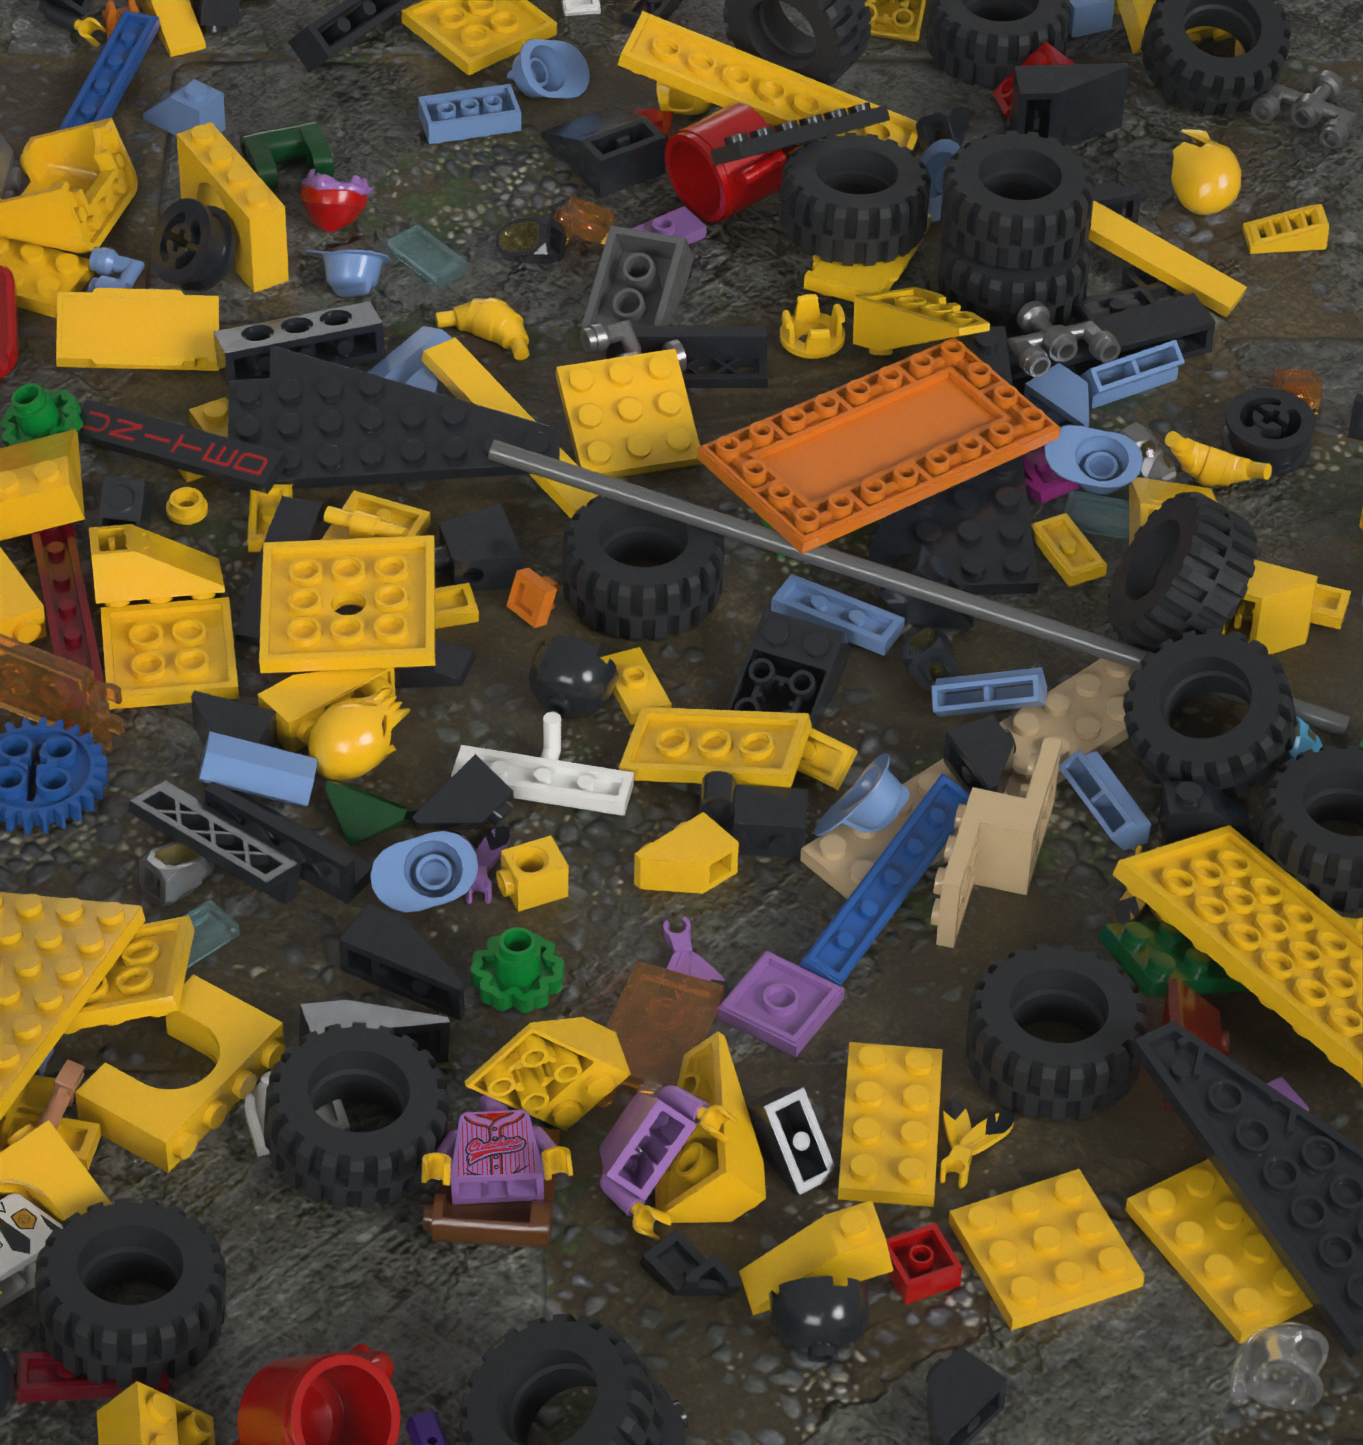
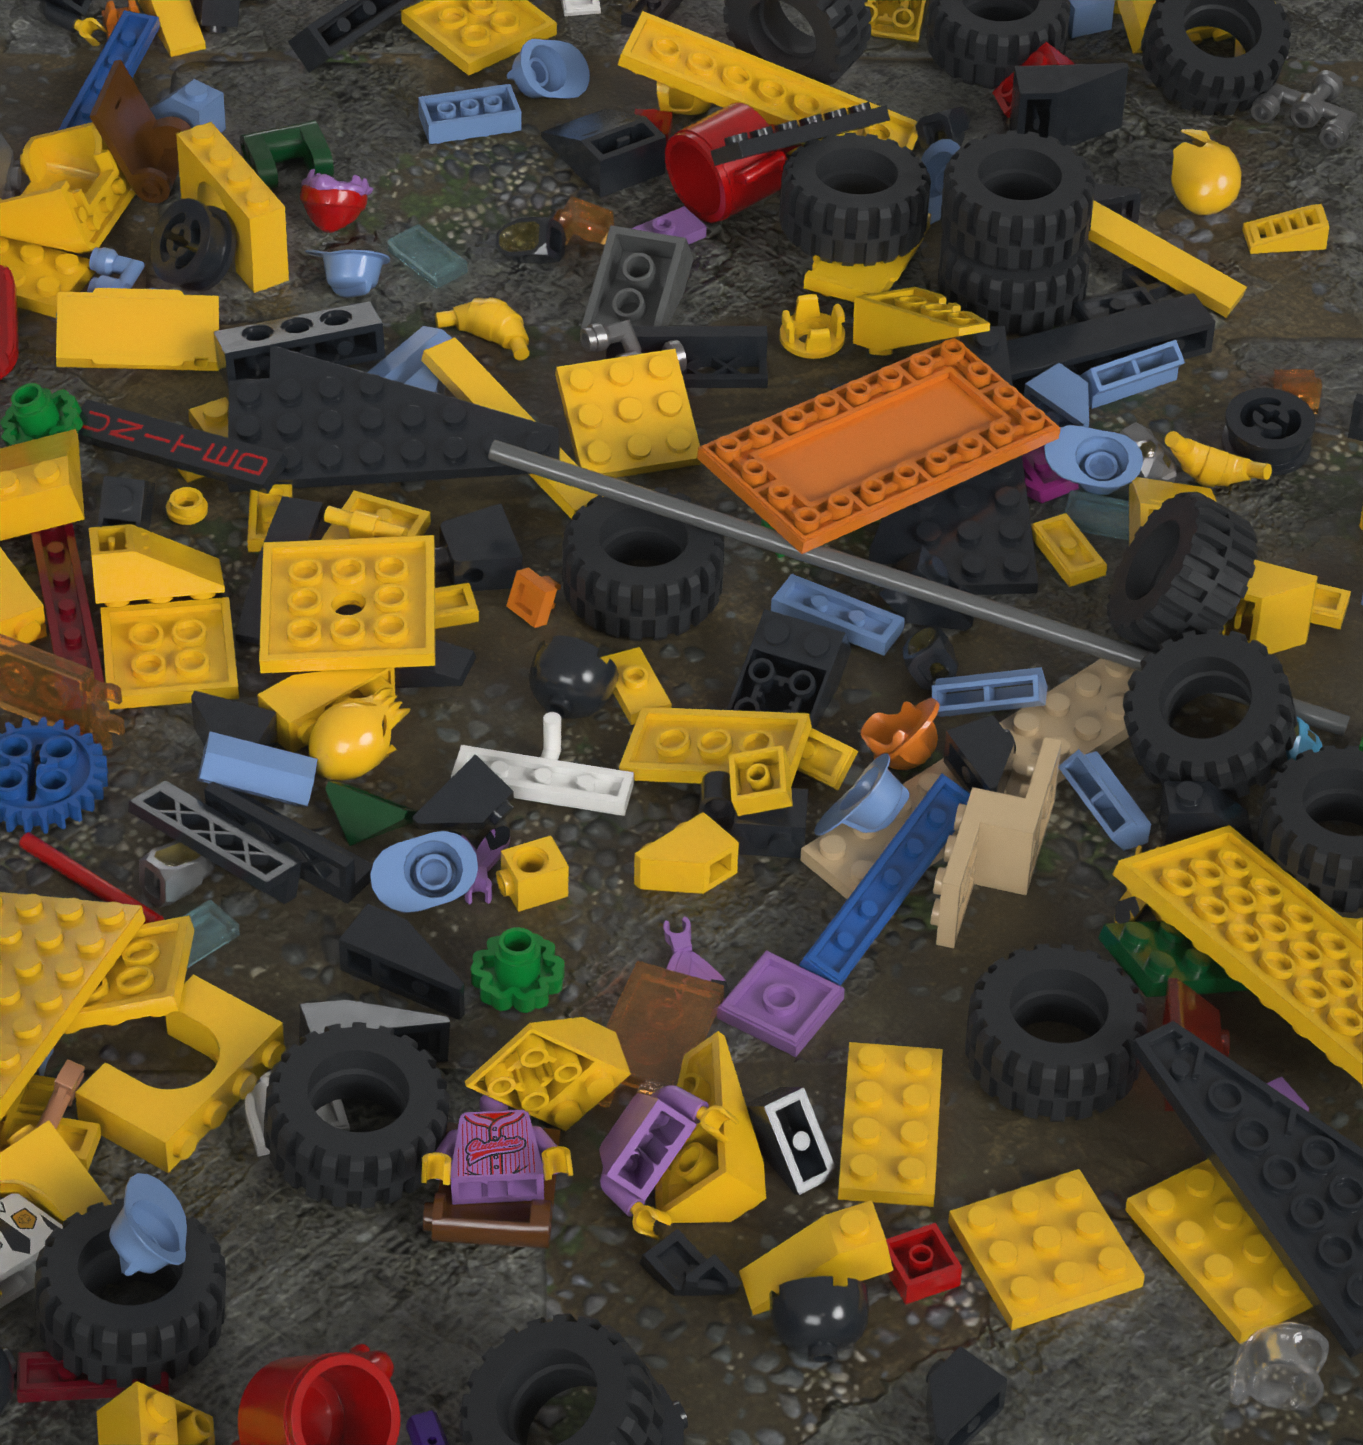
yellow piece [939,1100,1015,1189] -> none
flat silver piece [1007,301,1121,378] -> none
none -> red bar [19,832,164,924]
none -> reddish brown door [89,59,191,203]
none -> medium blue piece [109,1173,187,1276]
none -> yellow piece [728,745,793,816]
none -> orange piece [861,698,939,770]

